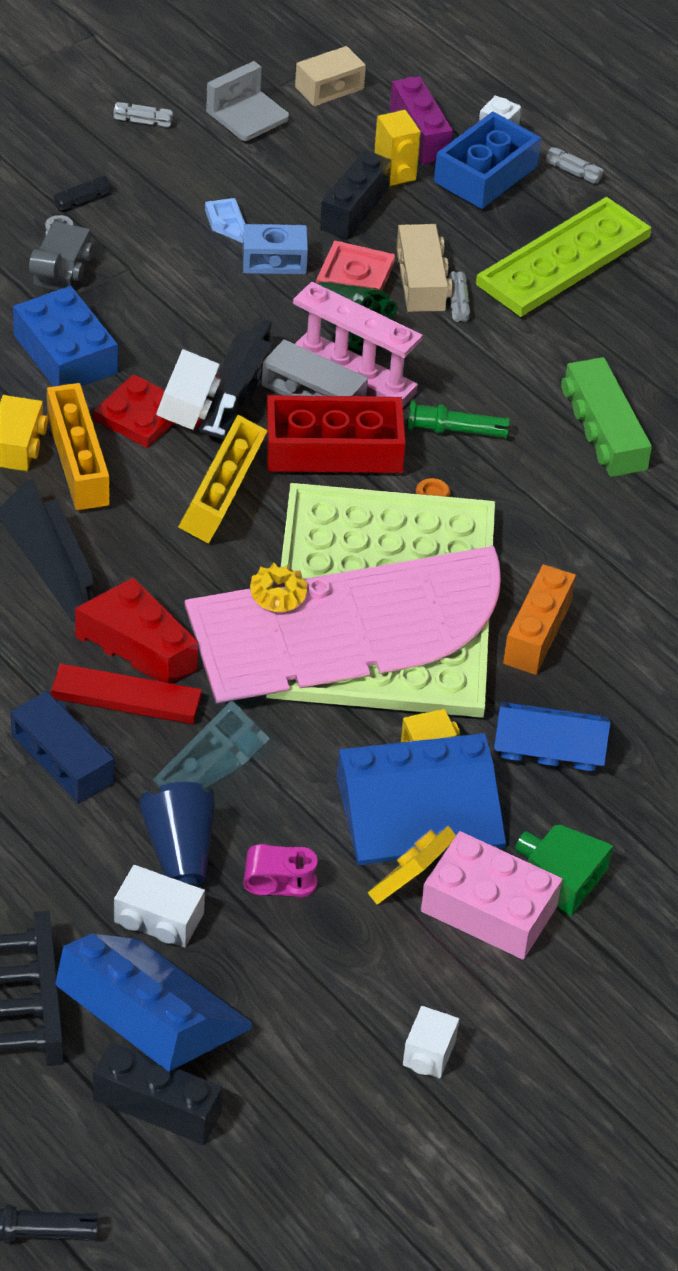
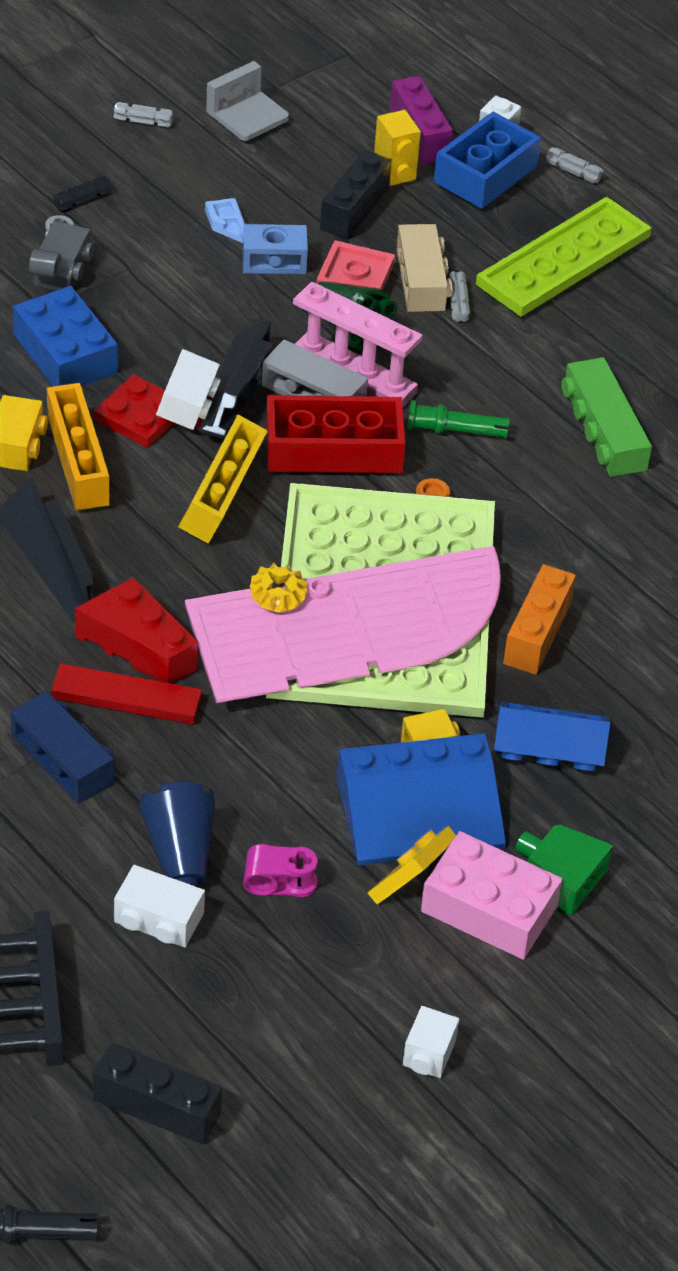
blue slope [55,933,253,1072] -> none
clear light blue slope [153,700,270,790] -> none
tan brick [295,46,366,106] -> none

